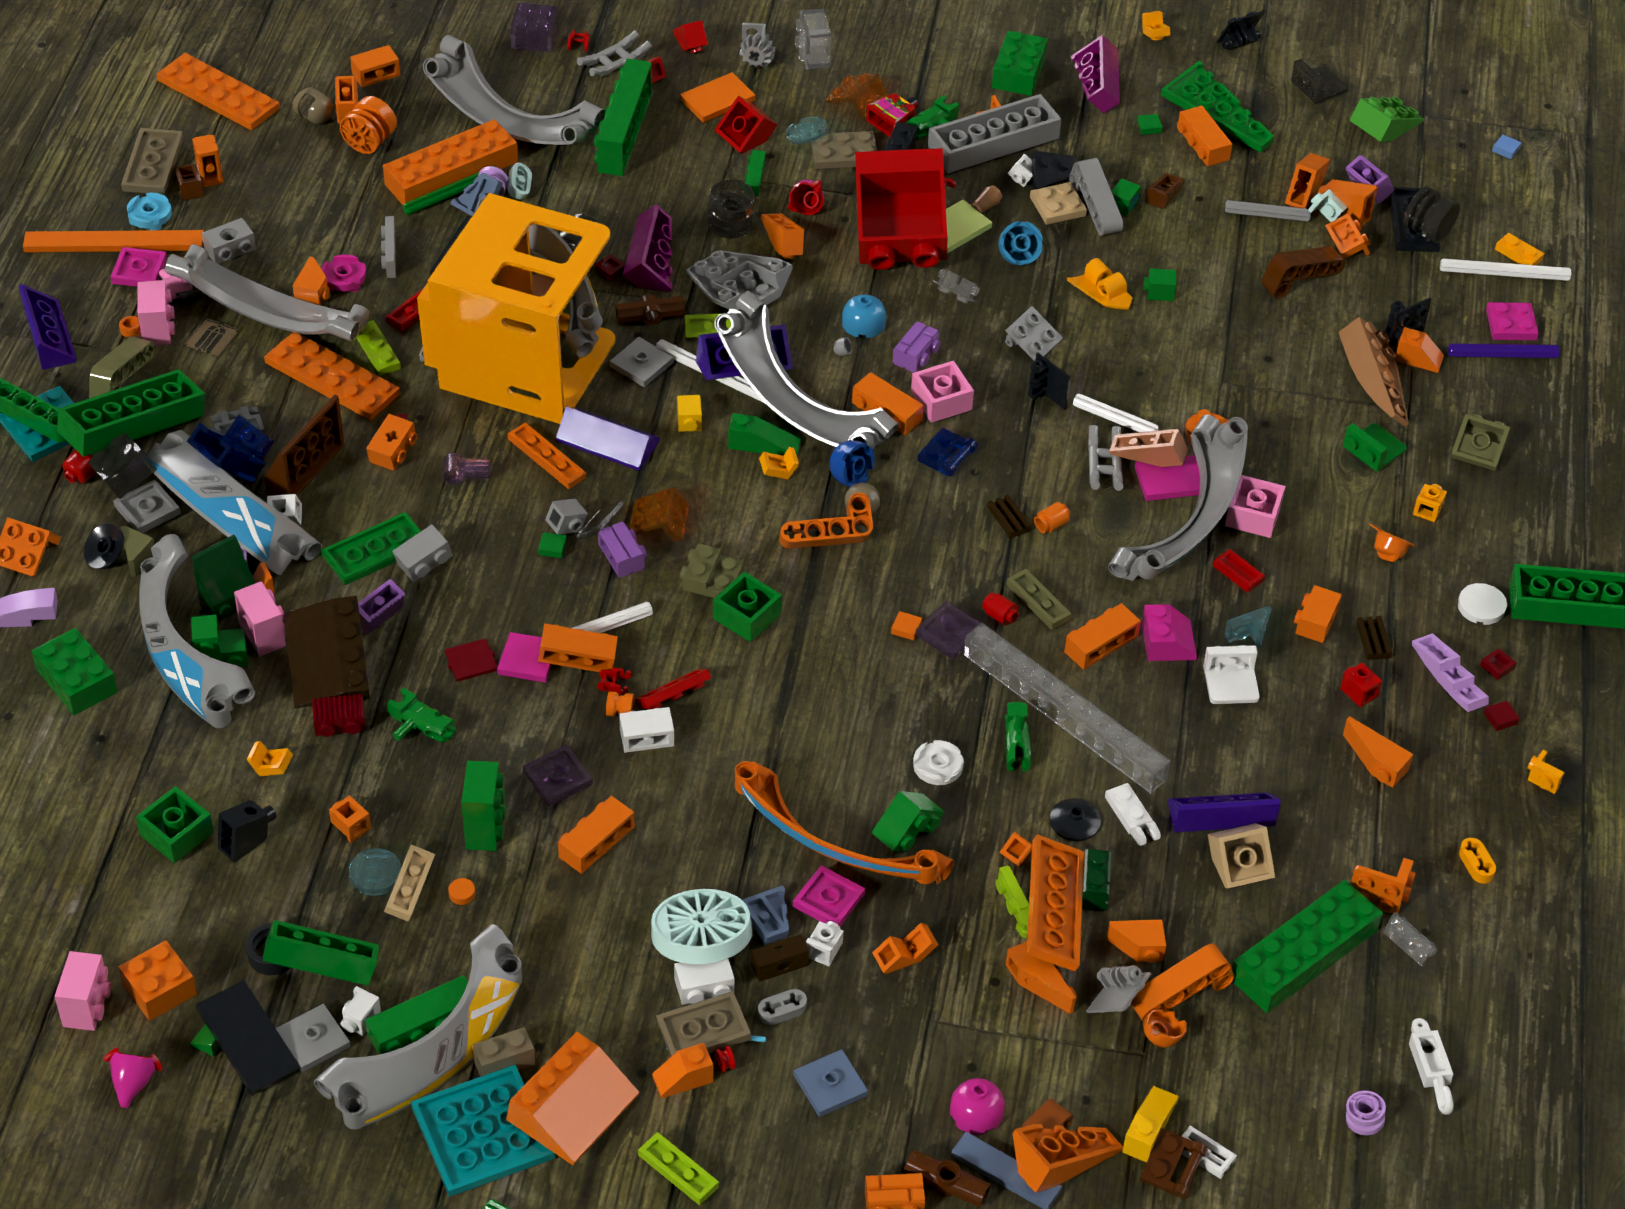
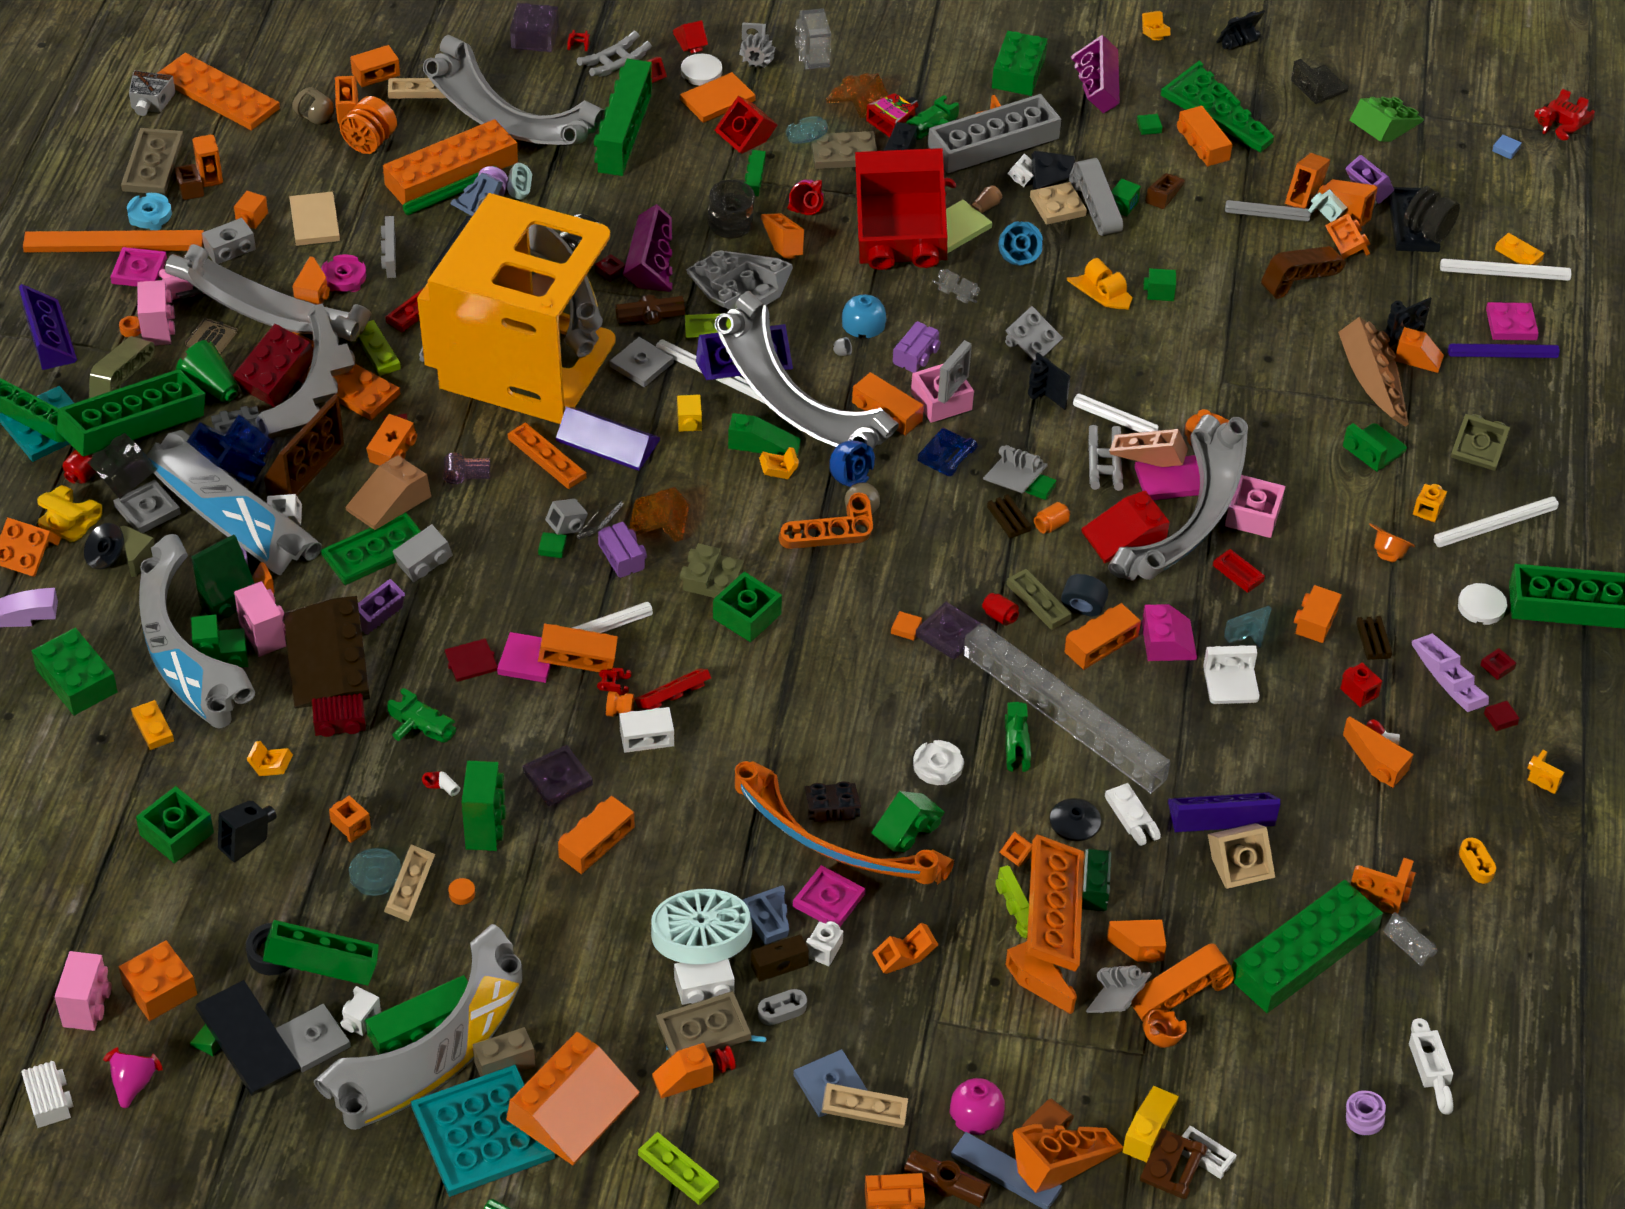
none -> white brick [21,1061,74,1128]
none -> yellow piece [37,485,102,542]
none -> light grey torso [129,70,176,116]
none -> light orange plate [131,700,174,750]
none -> green cone [176,340,239,402]
none -> dark red brick [233,323,314,407]
none -> orange brick [234,191,268,229]
none -> light grey arch [255,303,355,441]
none -> tan tile [289,192,340,246]
none -> medium nougat slope [346,455,431,530]
none -> tan plate [388,78,446,99]
none -> arm [422,772,460,796]
none -> white tile [681,53,722,86]
none -> black hinge [804,781,861,822]
none -> tan plate [821,1083,908,1128]
none -> light grey plate [938,340,972,404]
none -> light grey hinge [983,445,1048,493]
none -> green tile [1025,474,1056,500]
none -> black wheel [1061,574,1109,617]
none -> red slope [1081,490,1170,563]
none -> arm [1366,719,1400,745]
none -> white axle [1433,496,1559,547]
none -> red animal [1534,89,1595,141]

